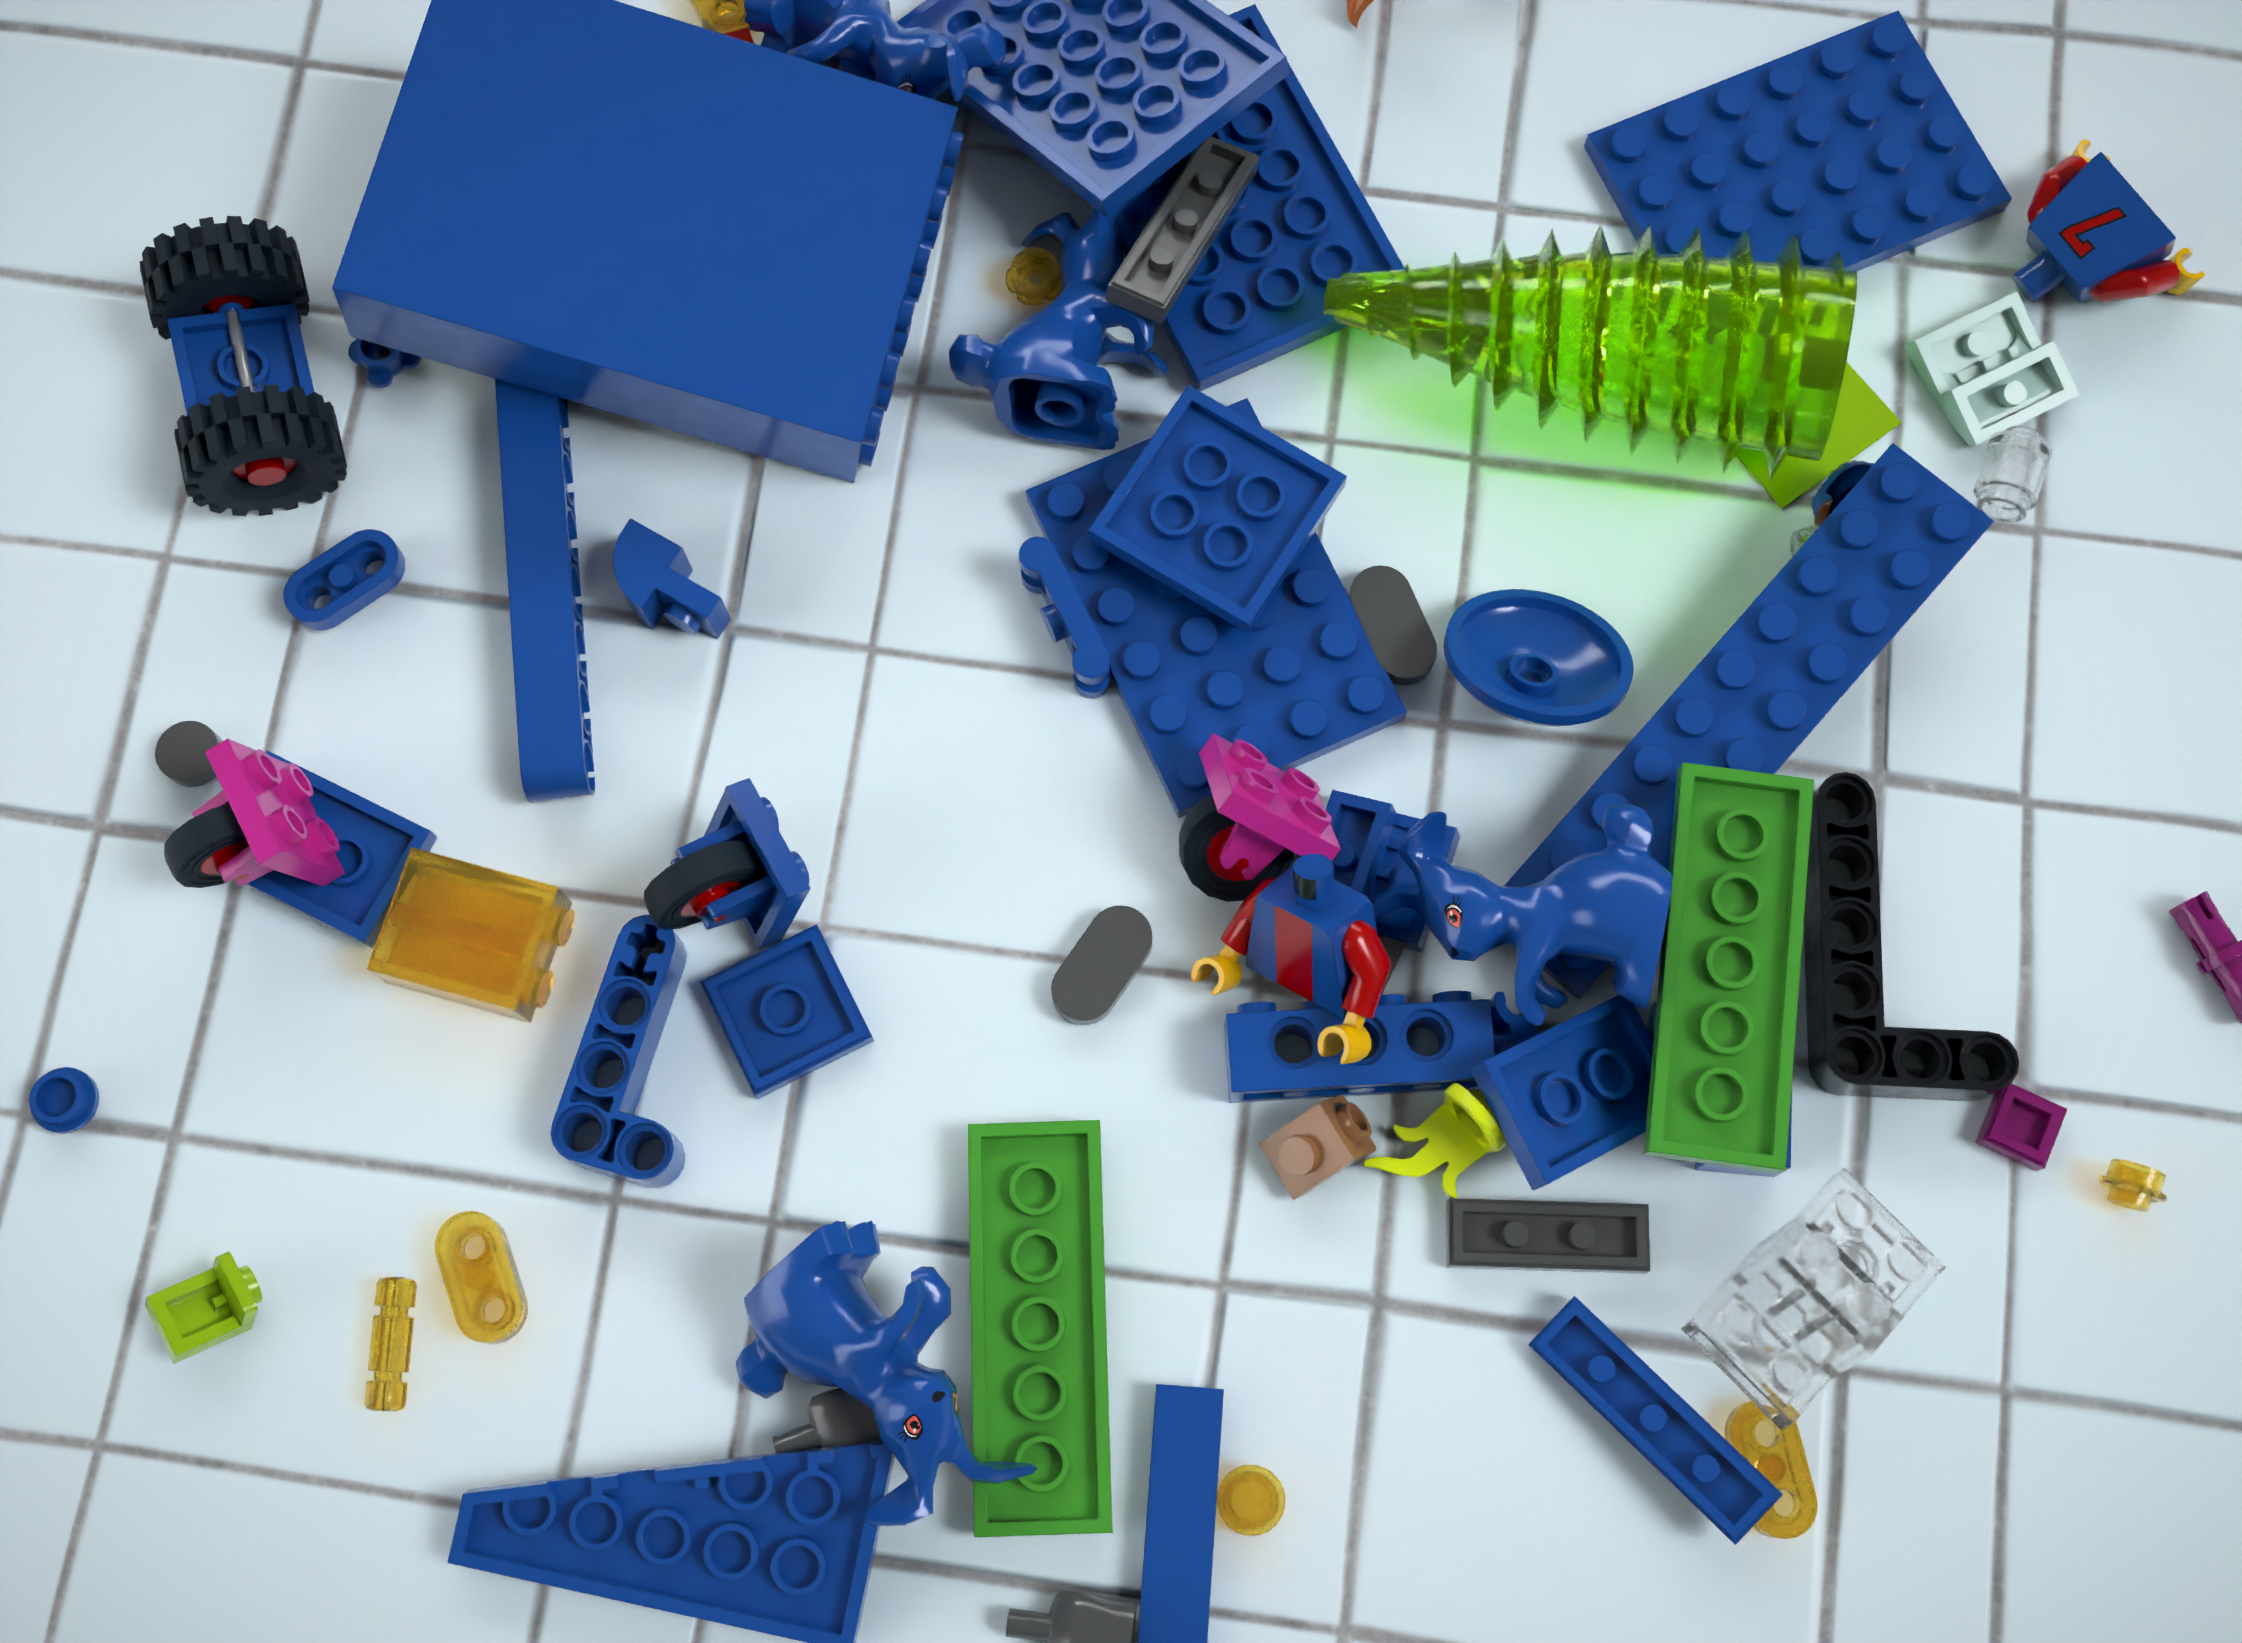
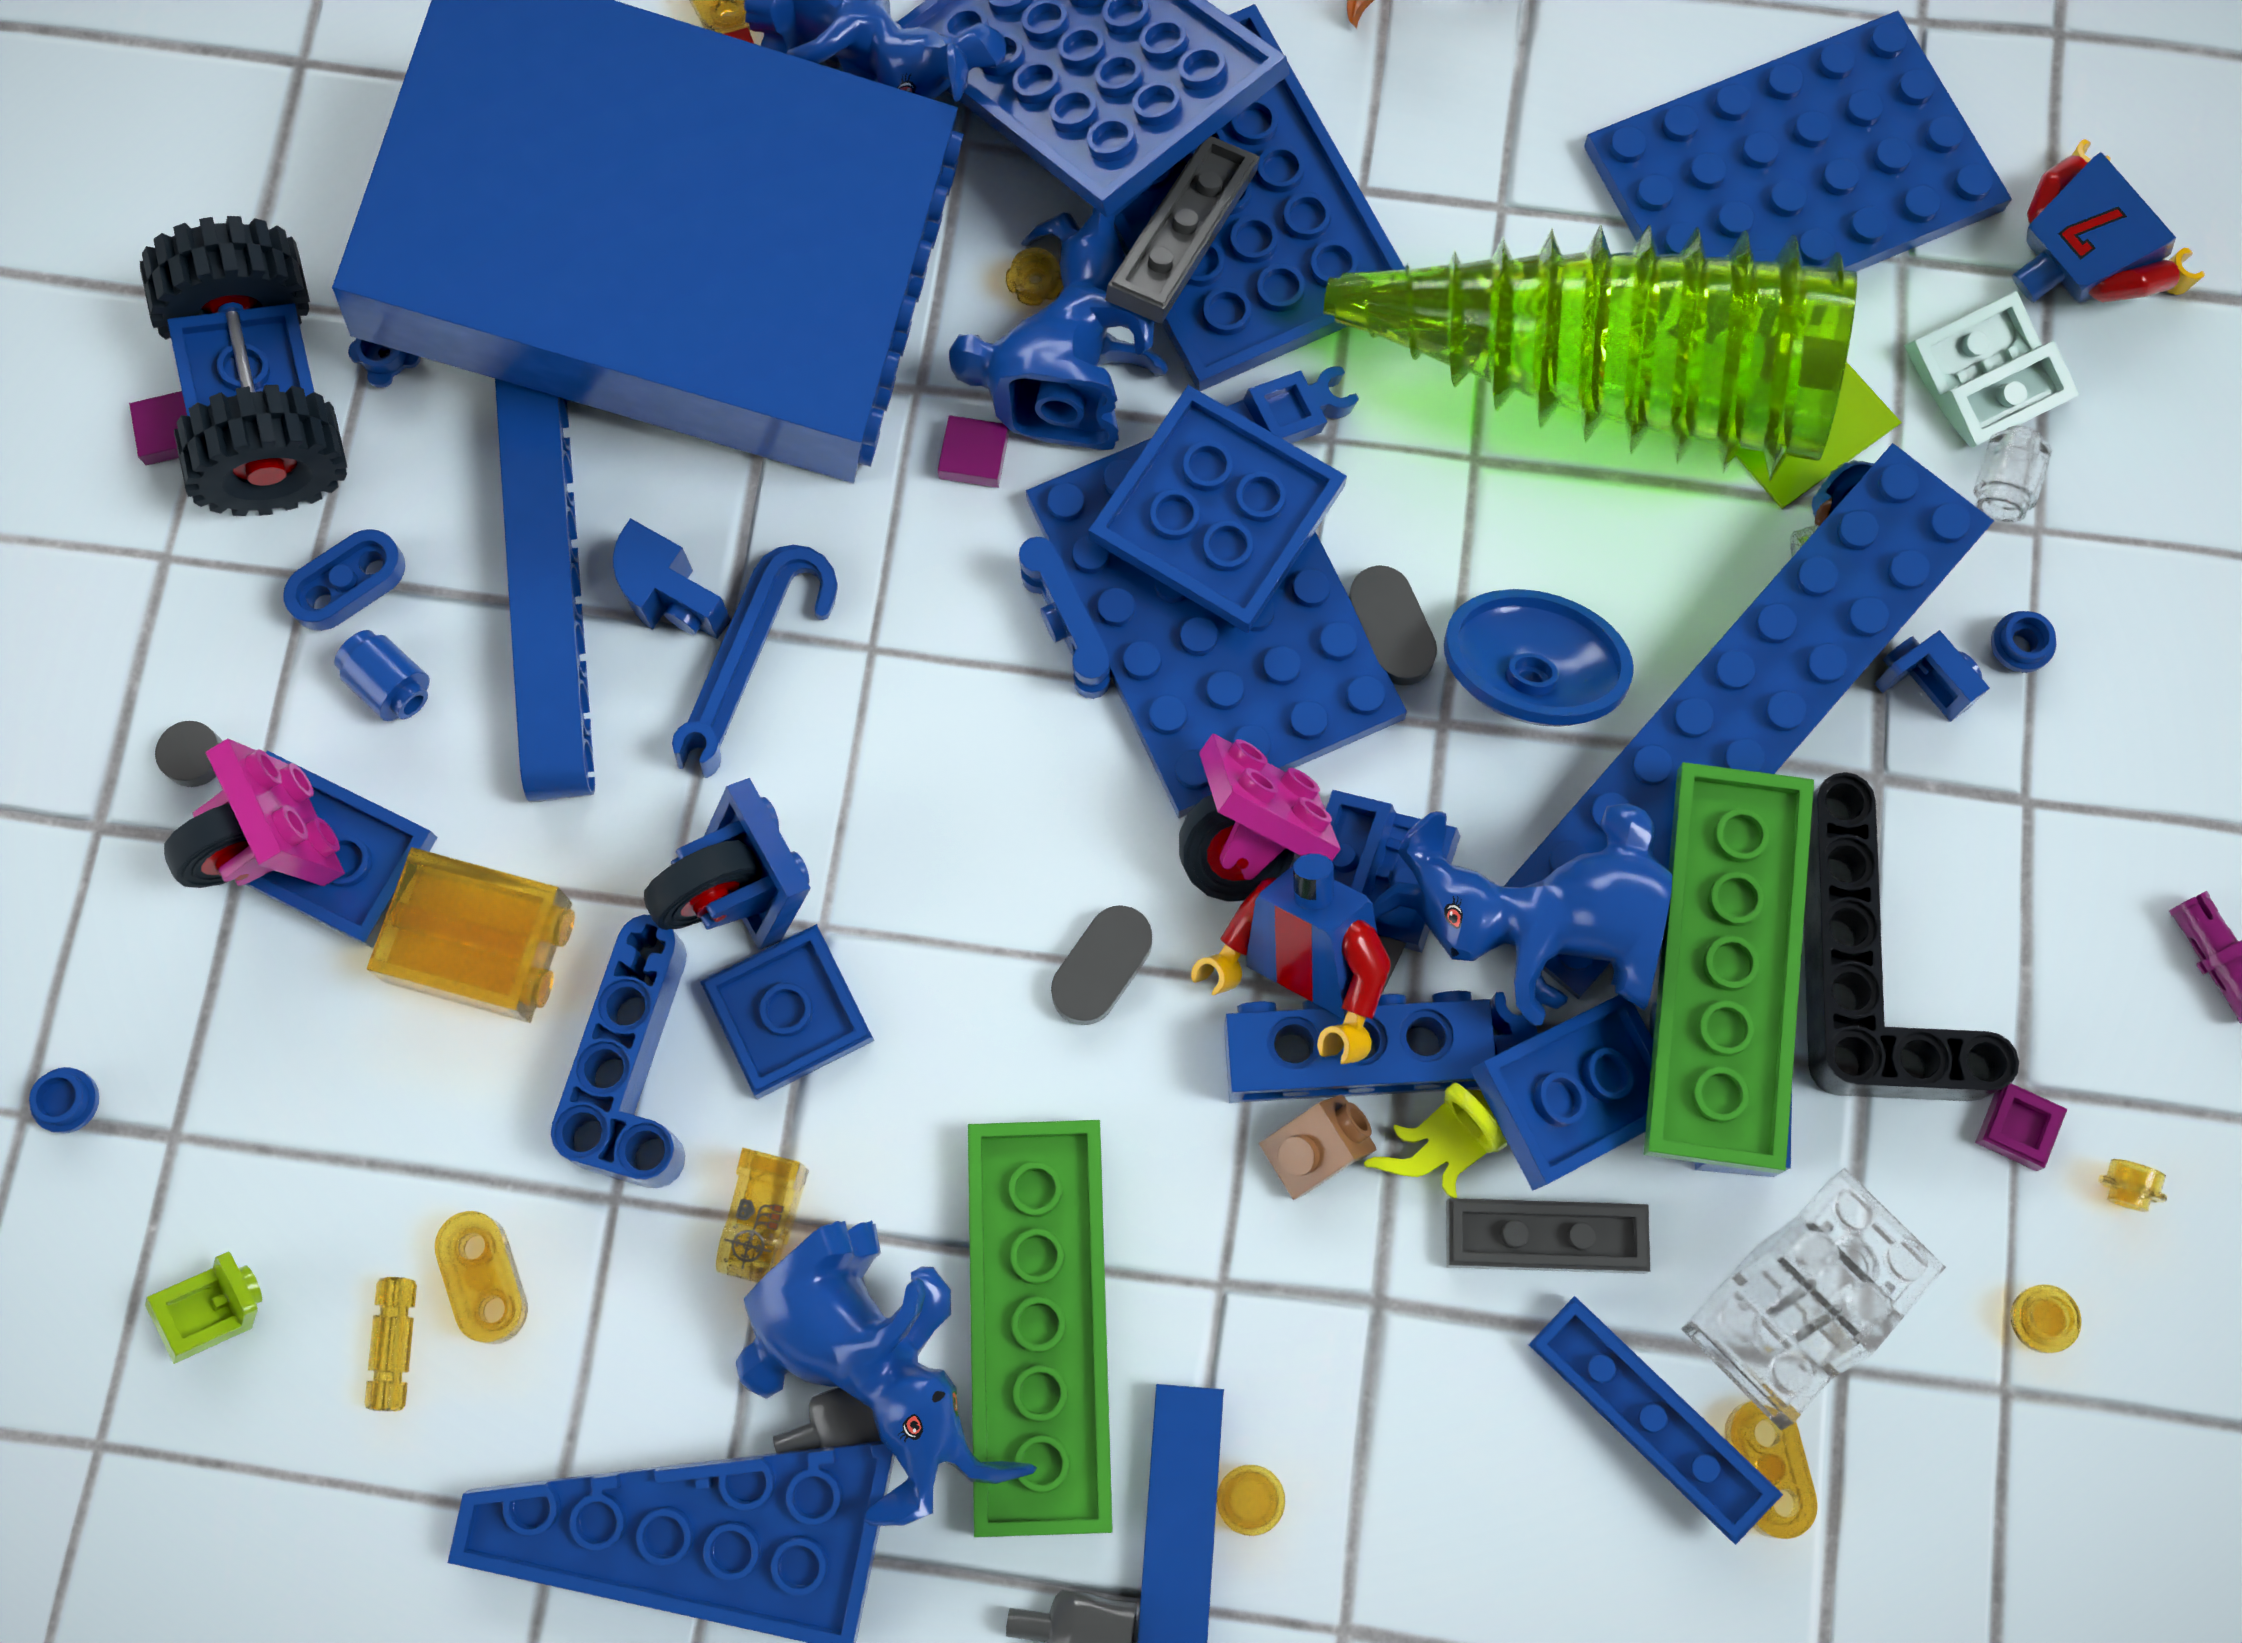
none -> magenta tile [129,391,187,466]
none -> blue brick [334,630,430,721]
none -> blue piece [672,544,838,778]
none -> clear yellow leg [716,1147,809,1283]
none -> magenta tile [938,415,1009,488]
none -> blue plate [1243,366,1359,444]
none -> blue bracket [1875,630,1990,722]
none -> blue plate [1991,611,2057,673]
none -> clear yellow plate [2010,1284,2082,1353]

